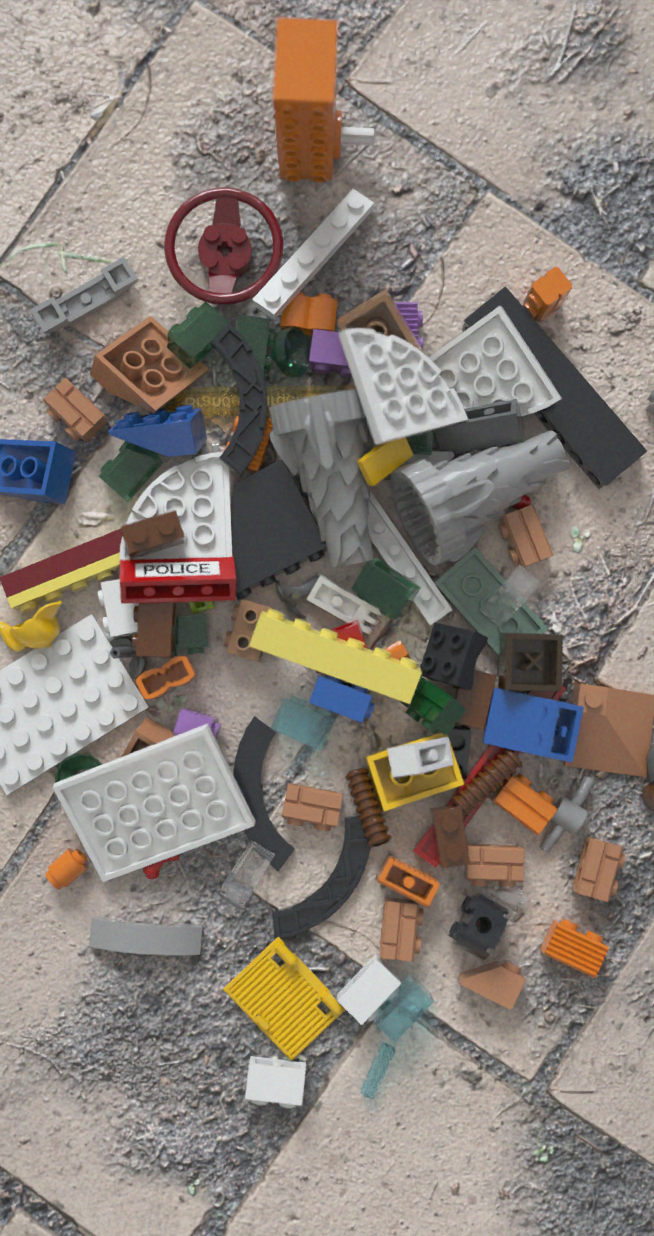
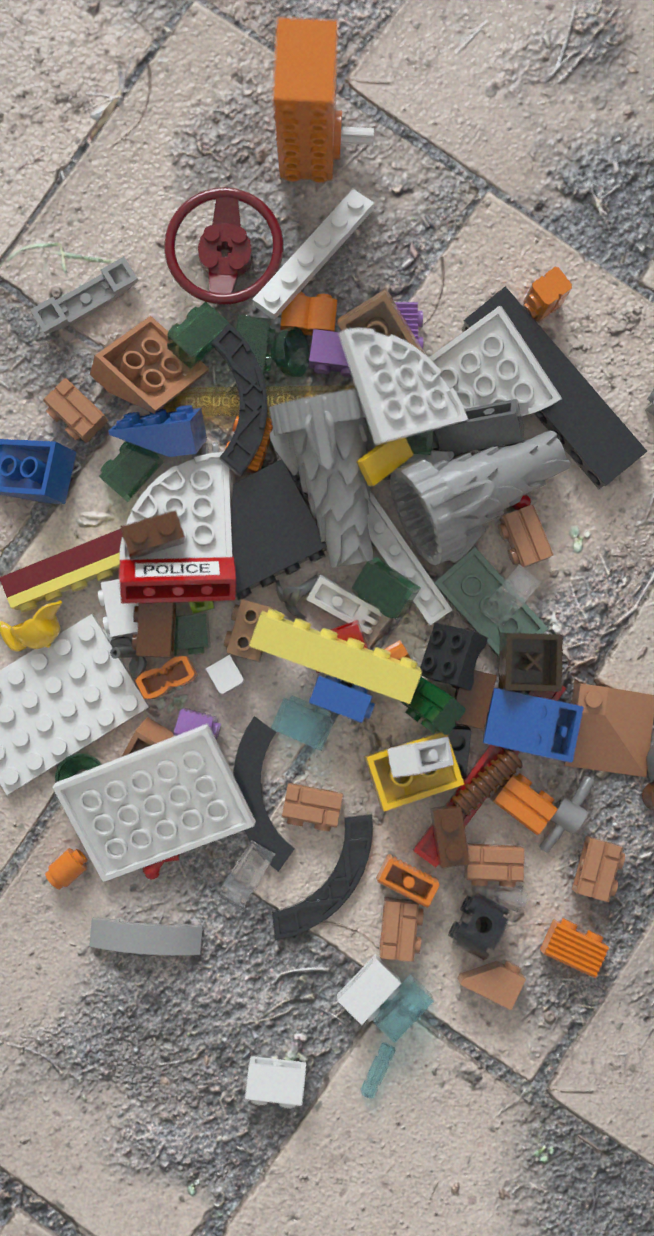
yellow window [223,936,346,1061] -> none
reddish brown piece [345,768,392,847] -> none
none -> white piece [206,655,245,694]

